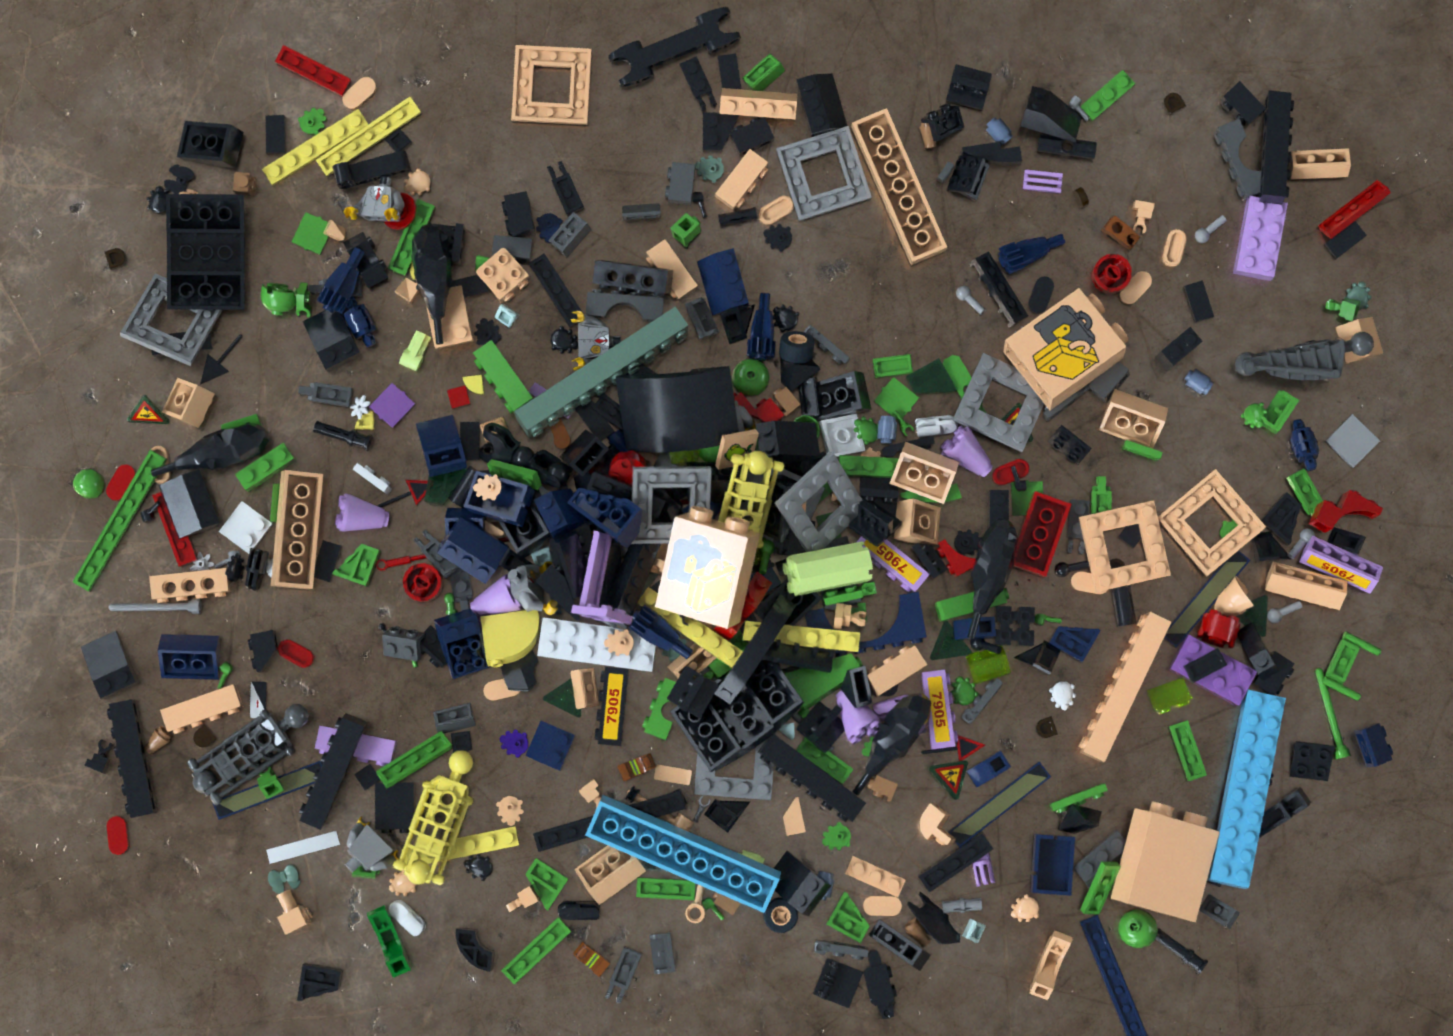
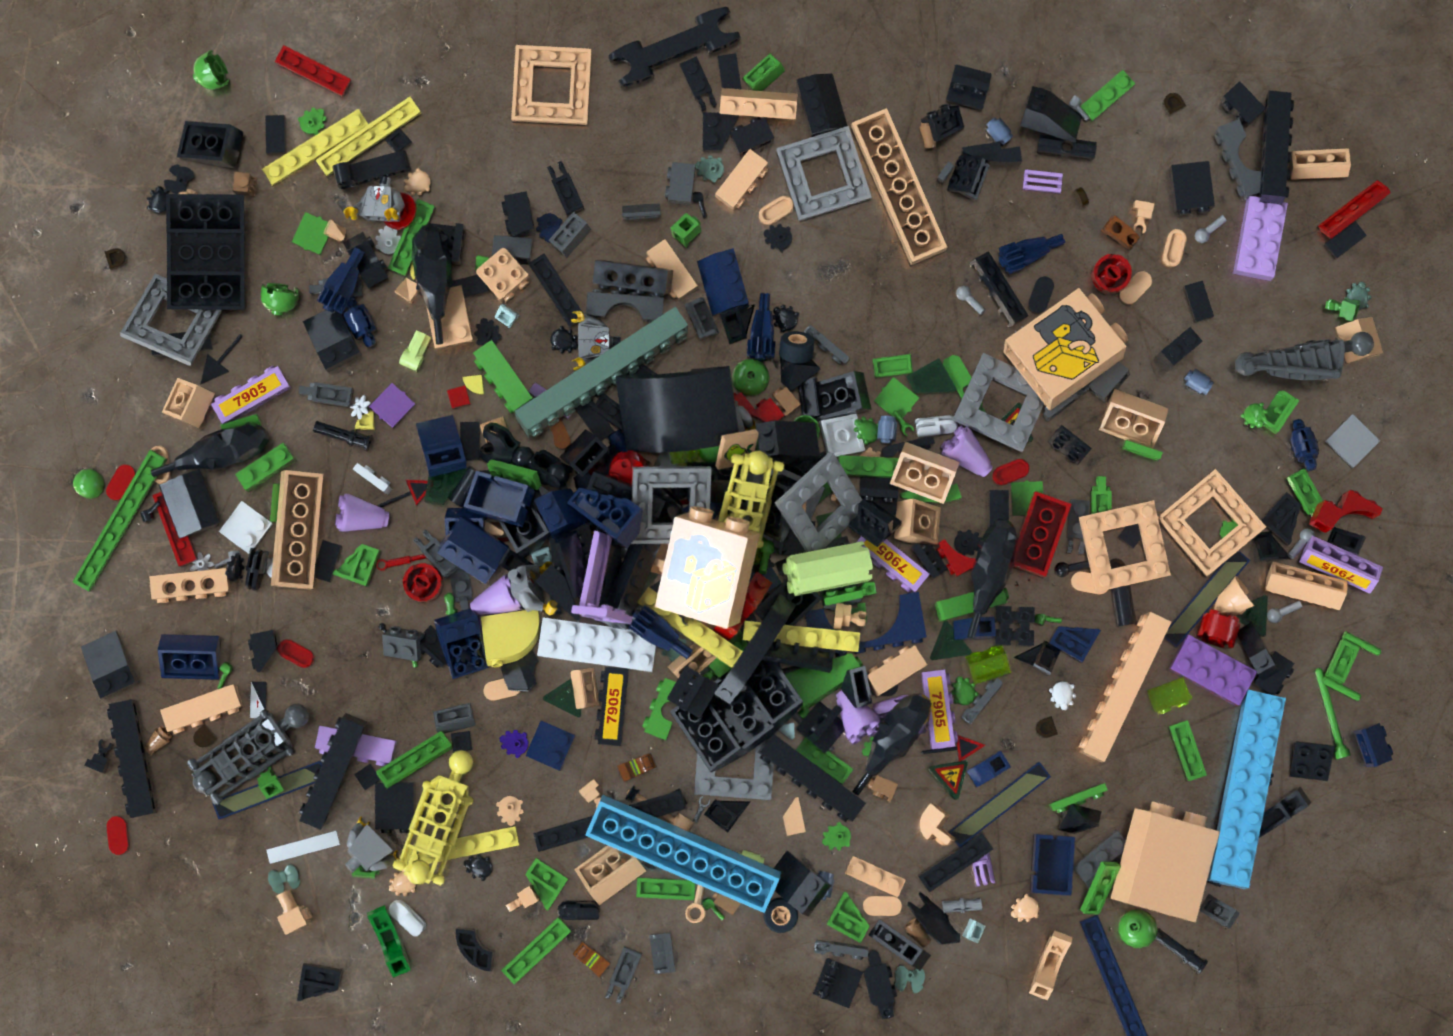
light grey piece [109,599,202,614] -> none
piece [127,395,169,424] -> none
bright green plate [296,282,312,317] -> none
light nougat tile [343,77,376,110] -> none
light nougat piece [473,475,501,501] -> none
light nougat piece [604,630,634,656] -> none
light nougat sticker [654,764,692,785] -> none
black pin [718,207,758,226] -> none
black bar [970,638,1002,654] -> none
black hand [1011,465,1027,491] -> none
black tile [1183,648,1227,683] -> none
none -> bright green cylinder [193,50,229,90]
none -> brick [211,366,291,424]
none -> white piece [375,226,401,254]
none -> sand green piece [894,965,925,993]
none -> black brick [1169,161,1215,216]

